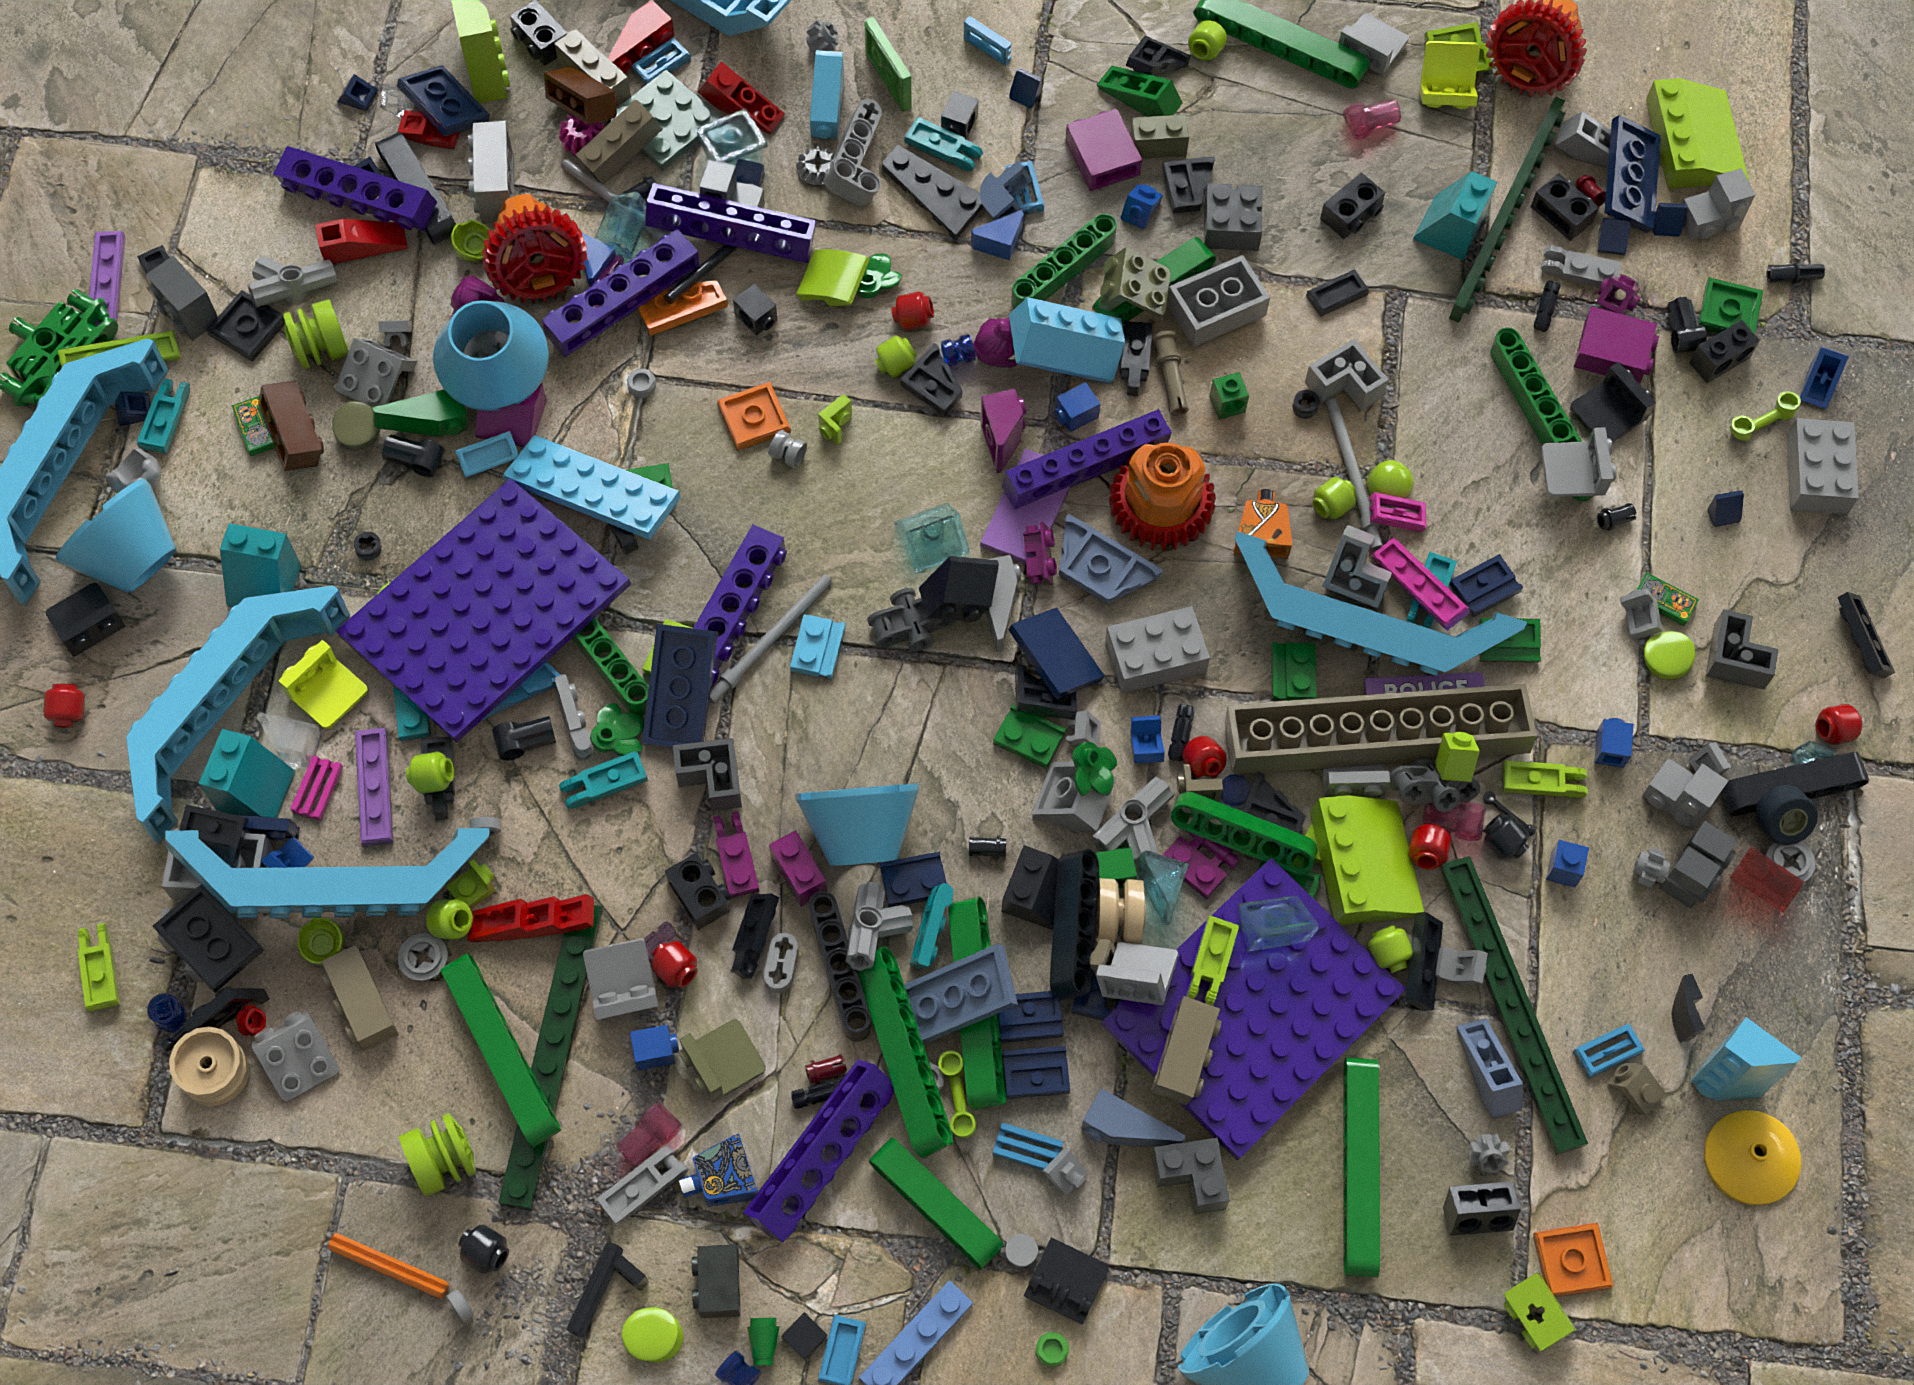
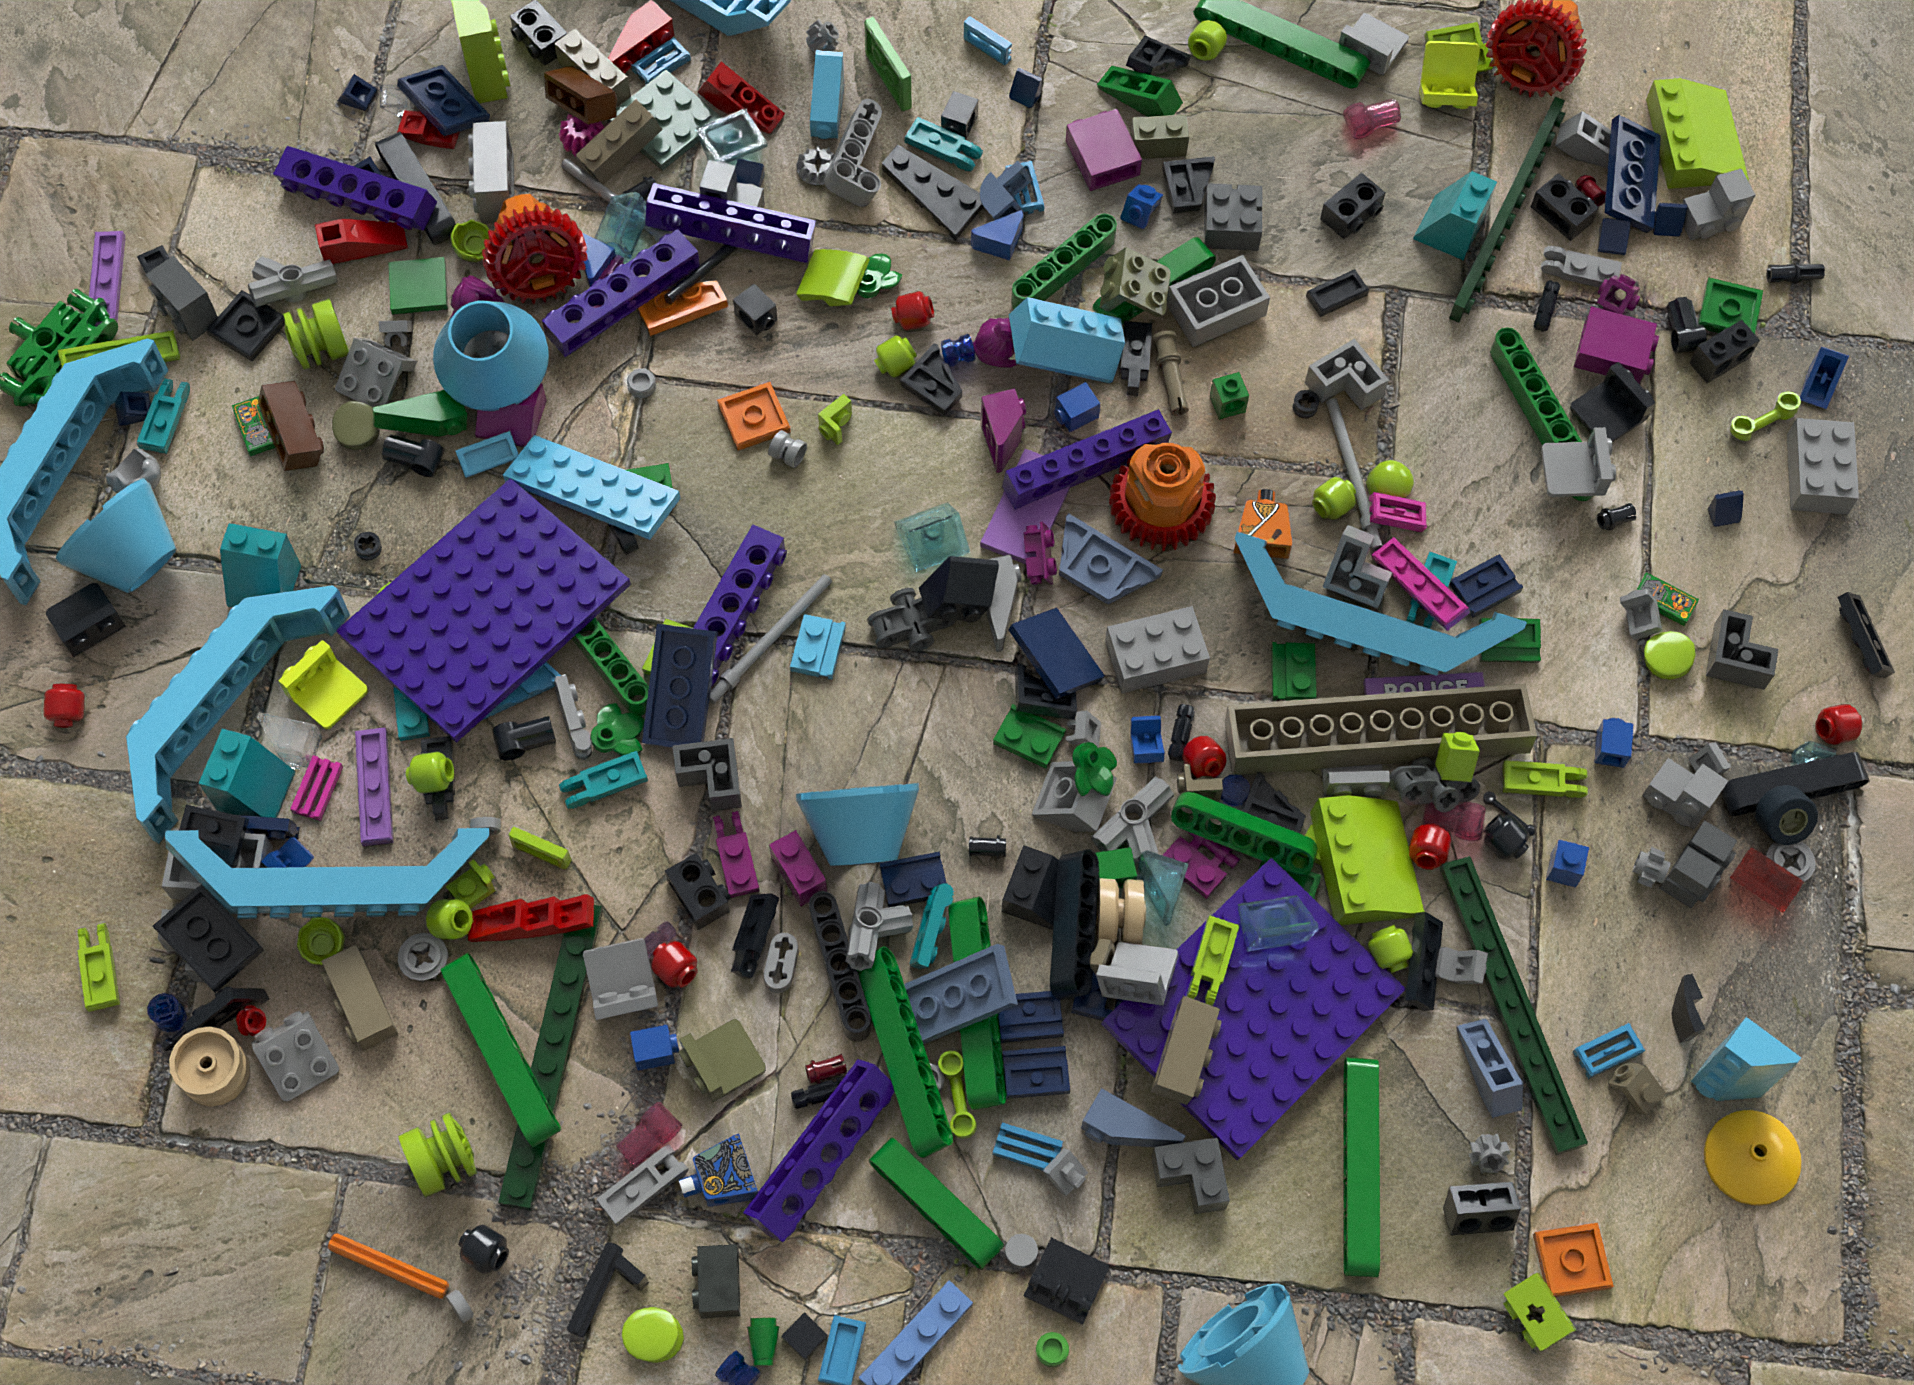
none -> green tile [388,257,448,315]
none -> lime tile [508,826,572,870]

